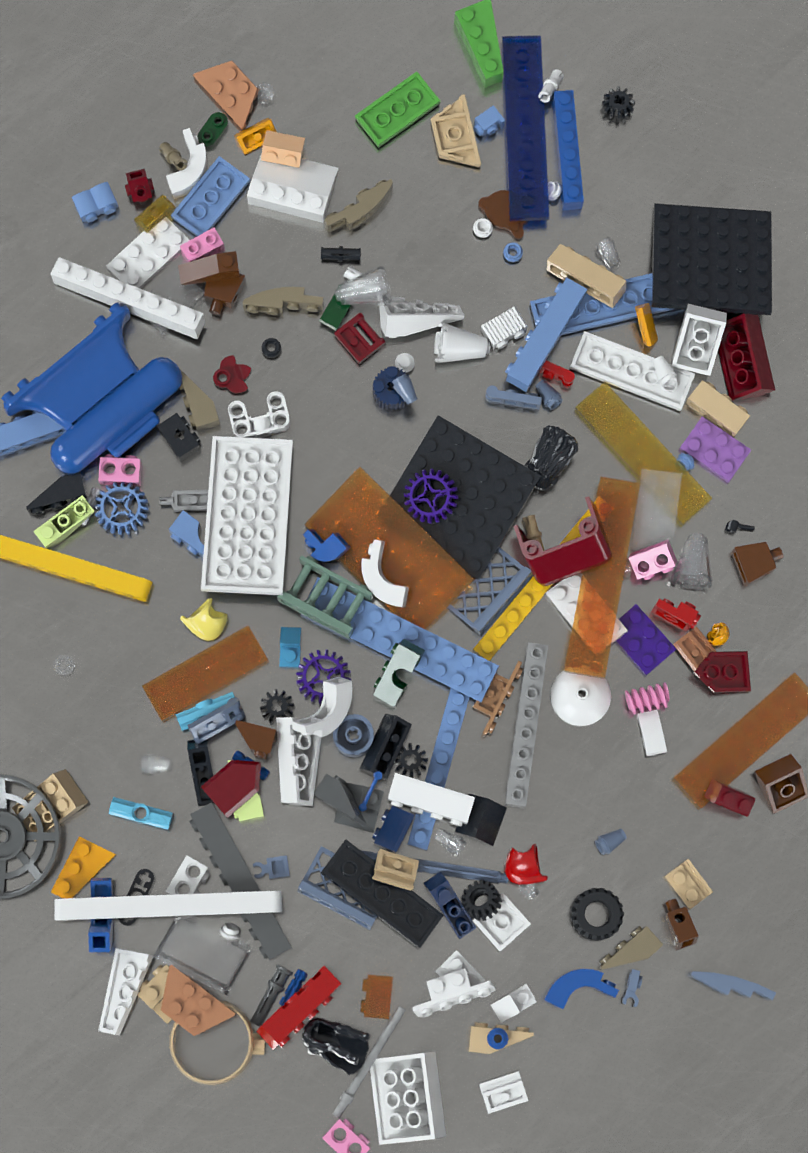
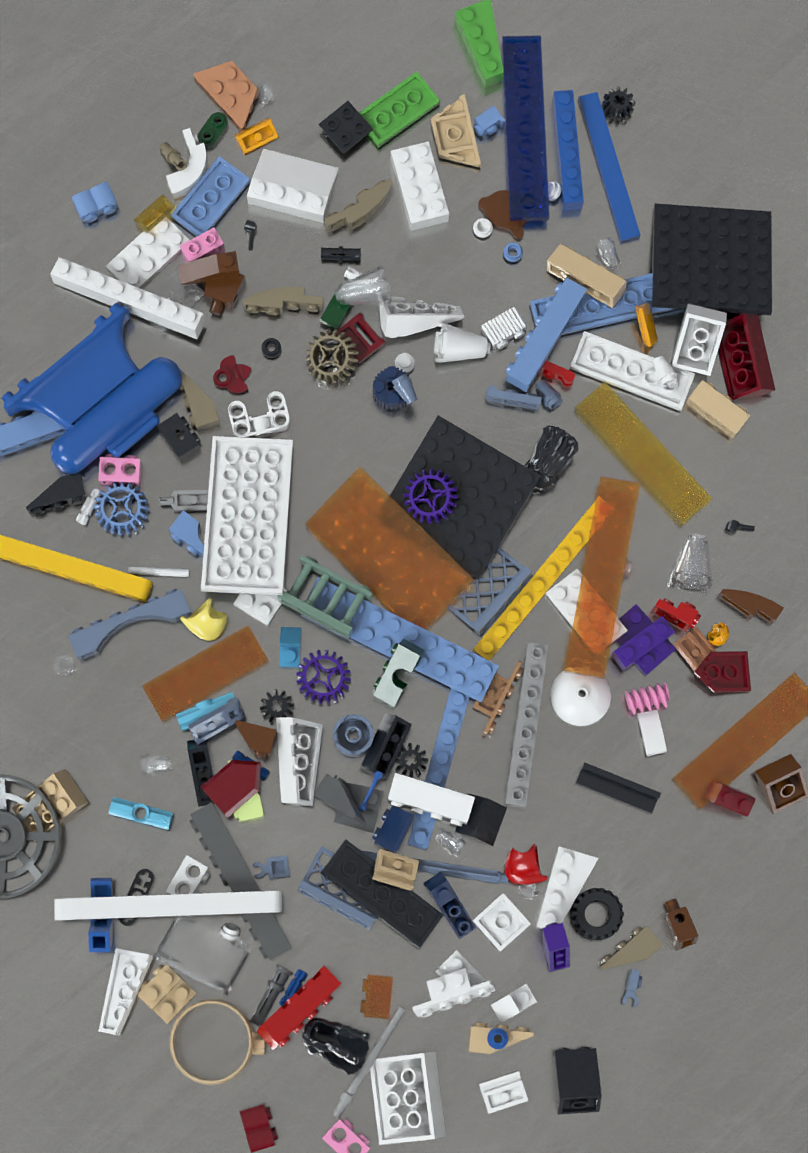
yellowish green slope [33,495,95,550] -> none
light orange wing [51,836,116,899] -> none
dark red brick [125,168,154,202] -> none
nougat wing [161,964,236,1036] -> none
light nougat brick [261,130,305,168] -> none
white arch [292,677,352,737] -> none
blue brick [303,529,351,562] -> none
white arch [361,540,409,607] -> none
black tyre [462,880,502,921] -> none
dark red windscreen [514,496,612,586] -> none
tan pin [522,515,545,551] -> none
white pin [538,69,564,102] -> none
blue arch [543,969,619,1009] -> none
sand blue cone [595,828,627,855] -> none
bright pink brick [629,539,677,580] -> none
clear plate [632,469,682,550] -> none
tan plate [664,859,713,910] -> none
medium blue plate [676,453,695,472] -> none
medium lavender plate [679,417,751,483] -> none
sand blue slope [688,971,776,1000] -> none
reddish brown torso [732,542,783,587] -> none
none -> sand blue arch [68,589,192,661]
none -> white bar [128,567,189,577]
none -> white plate [233,588,287,626]
none -> dark red brick [239,1103,278,1153]
none -> black hand [244,220,257,249]
none -> dark tan gear [305,329,359,383]
none -> black hinge [318,101,373,154]
none -> white brick [391,141,449,231]
none -> white wedge [535,846,599,929]
none -> dark purple brick [542,922,570,972]
none -> black slope [554,1047,602,1115]
none -> black fence [575,762,661,814]
none -> blue tile [578,92,641,242]
none -> dark purple brick [611,616,675,671]
none -> reddish brown slope [718,589,784,624]

